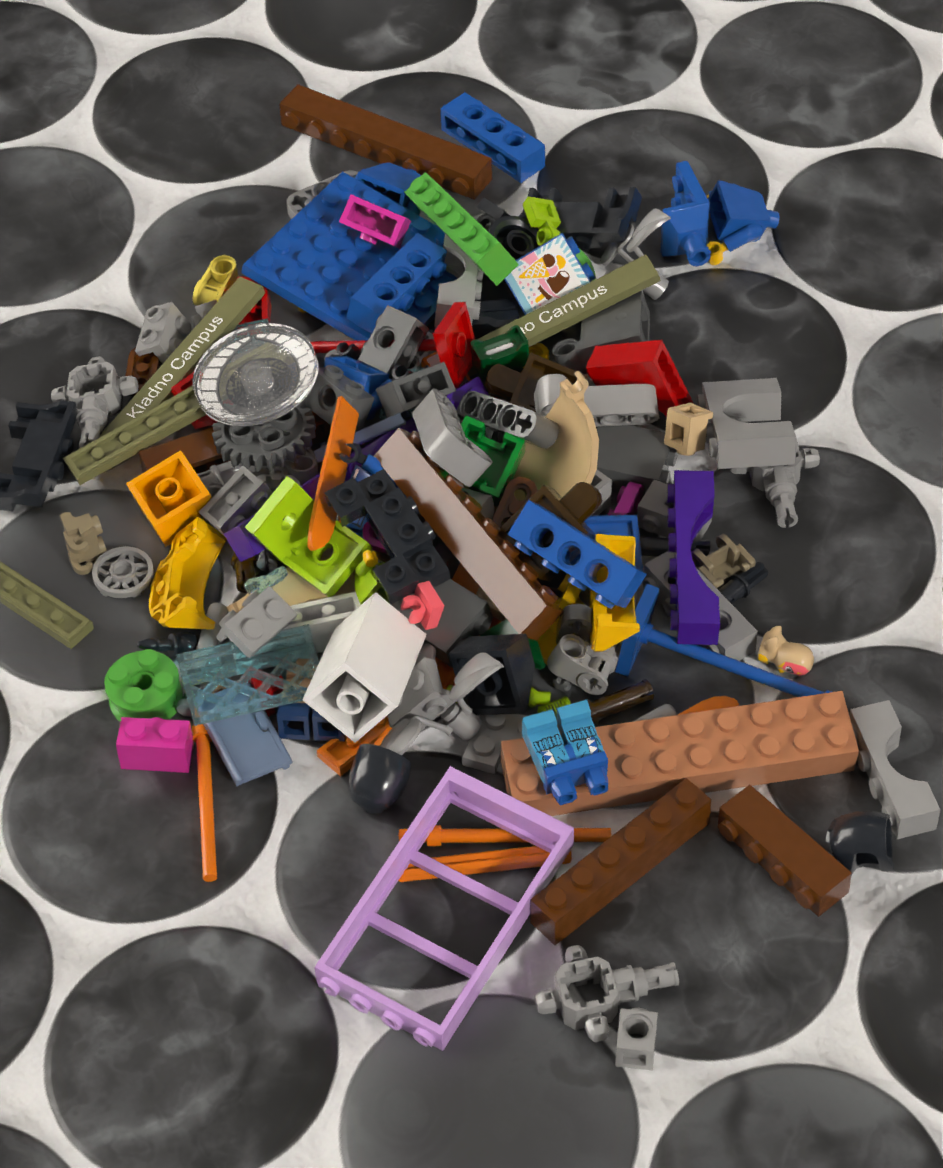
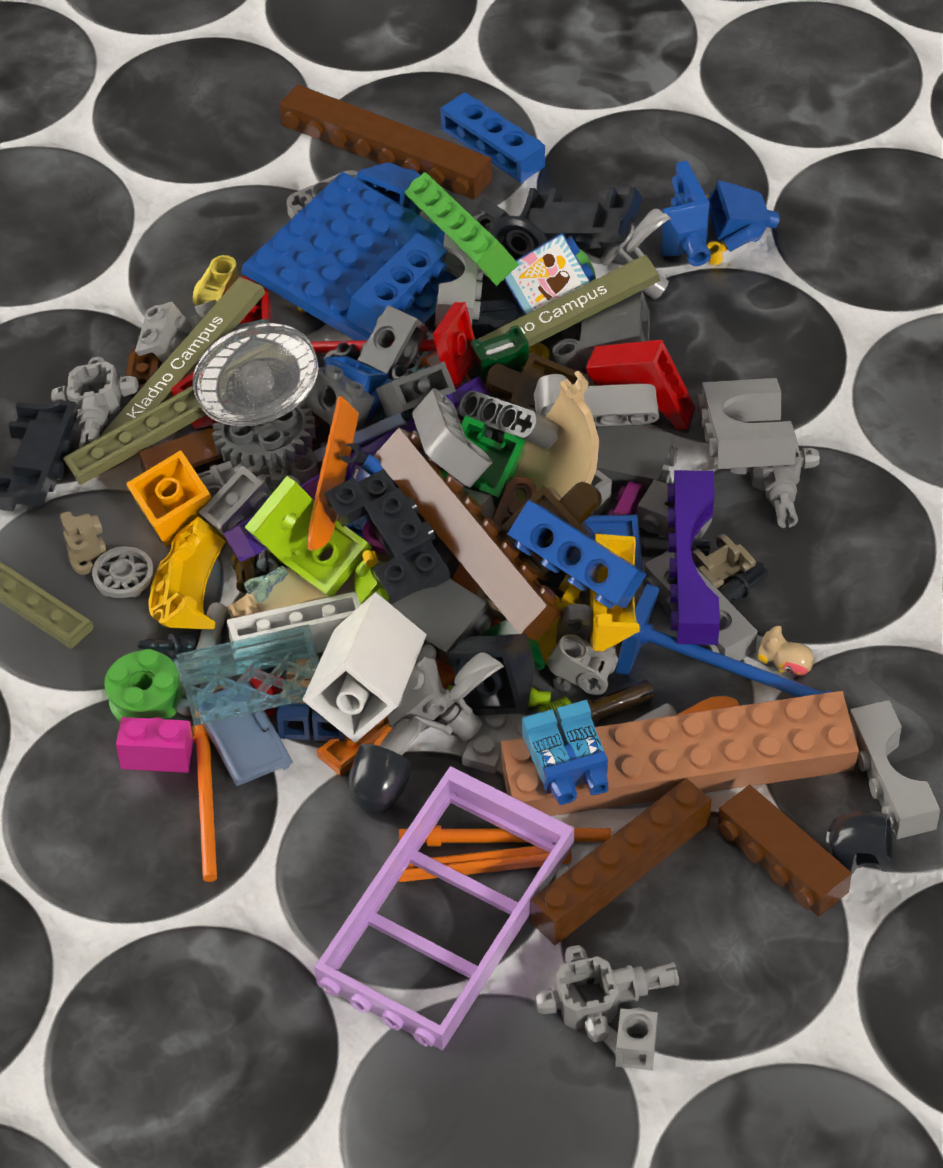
light grey bracket [216,586,298,658] -> none
dark pink brick [339,194,411,249] -> none
coral tile [400,581,445,630] -> none
lime plate [522,197,561,246] -> none
tan brick [664,403,713,456] -> none

